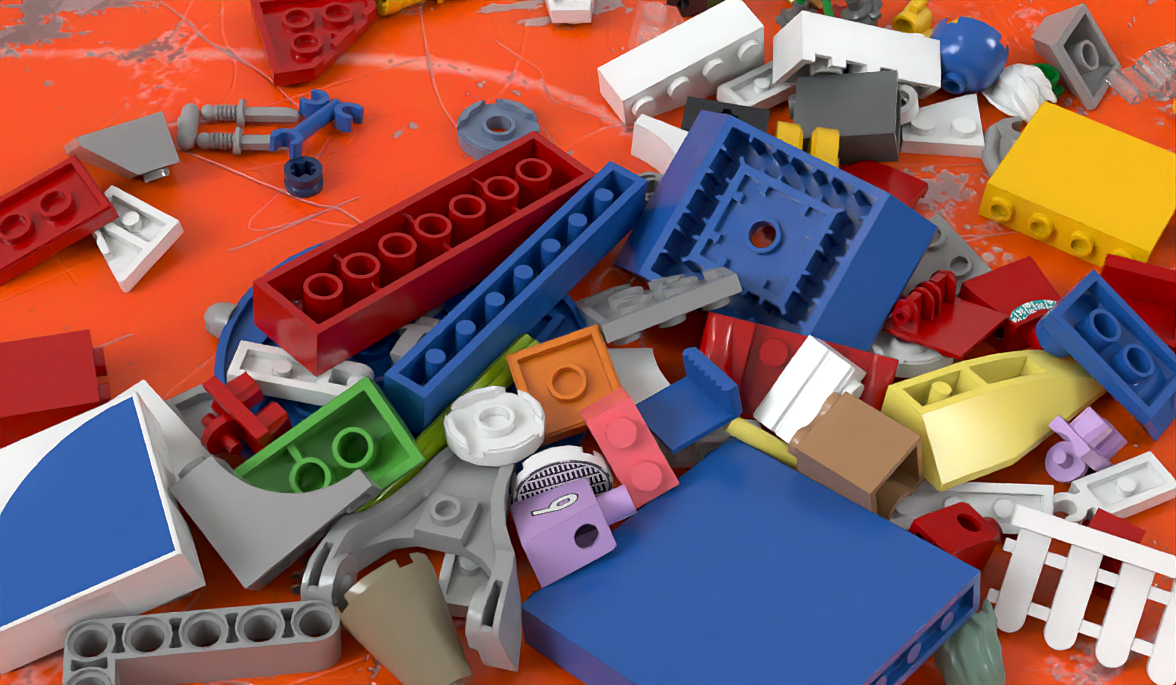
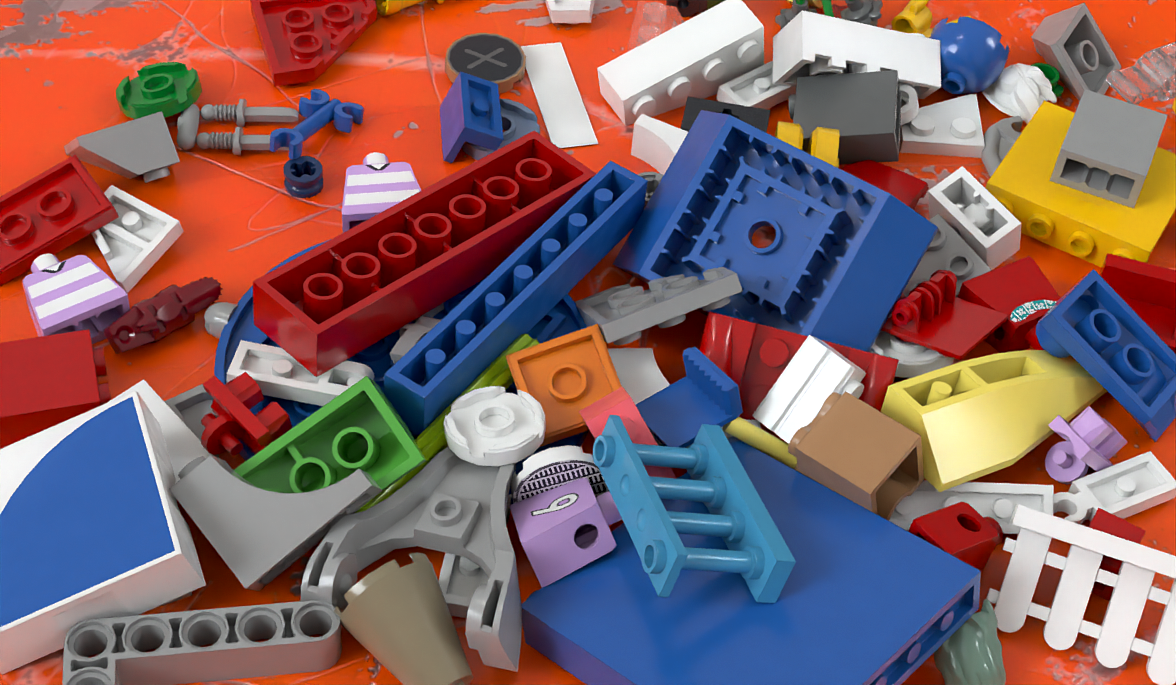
none -> lavender torso [22,253,130,344]
none -> dark red hinge [103,277,223,354]
none -> green tile [116,62,202,119]
none -> torso [342,152,421,233]
none -> blue panel [440,71,504,163]
none -> black tile [445,33,526,94]
none -> white sticker [521,42,598,148]
none -> dark azure fence [593,415,796,603]
none -> white brick [928,166,1021,270]
none -> light grey brick [1050,89,1168,208]

